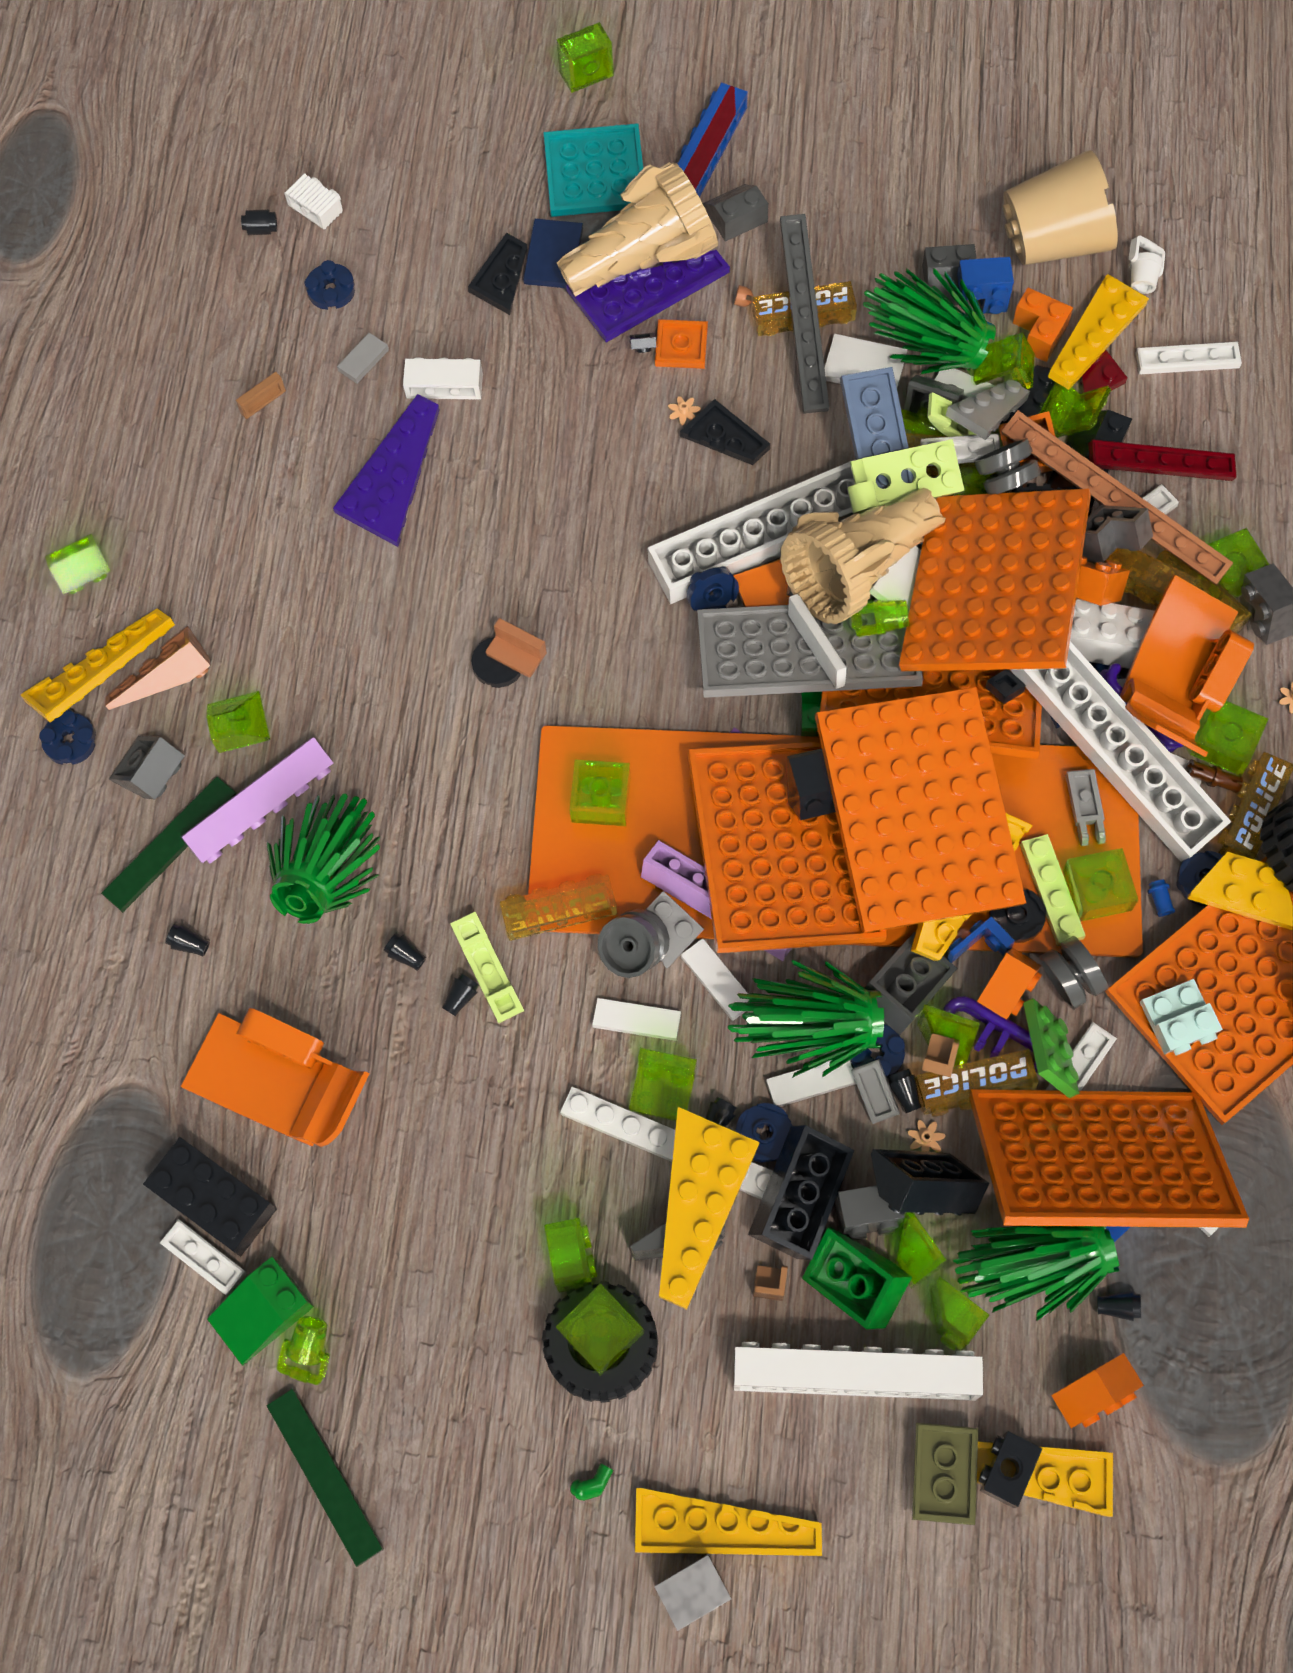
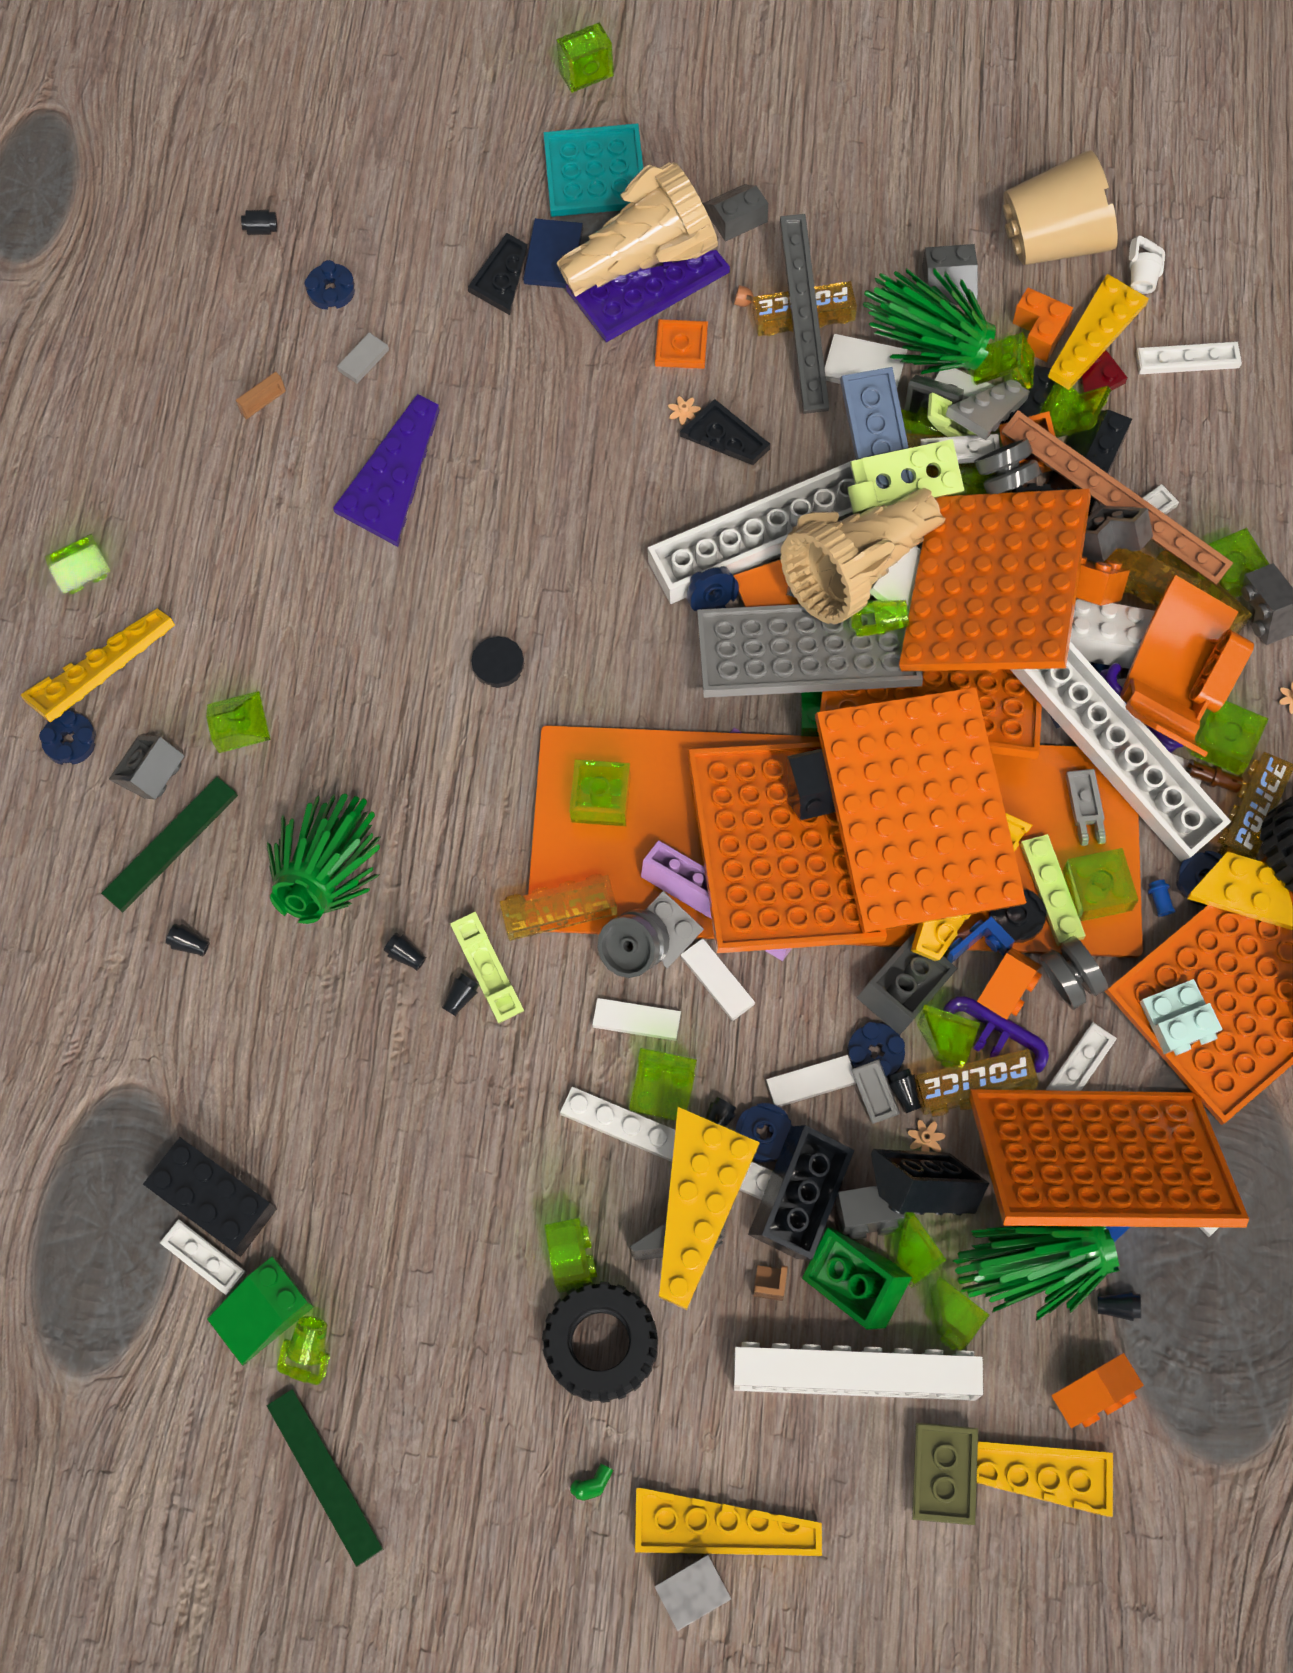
wedge [105,626,210,710] -> none
lavender brick [181,737,333,864] -> none
orange beam [181,1008,370,1147] -> none
white brick [285,173,343,229] -> none
white brick [403,357,483,399] -> none
nougat panel [486,618,547,677] -> none
clear neon green brick [556,1283,644,1376] -> none
plate [630,333,656,353] -> none
brick [677,82,748,198] -> none
green plant [728,960,884,1078] -> none
white tile [788,594,846,689] -> none
medium nougat panel [922,1033,960,1078] -> none
blue brick [957,257,1014,314] -> none
black brick [978,1431,1043,1508] -> none
black plate [985,669,1026,704] -> none
bright green plate [1023,998,1079,1098] -> none
dark red tile [1088,440,1237,481] -> none

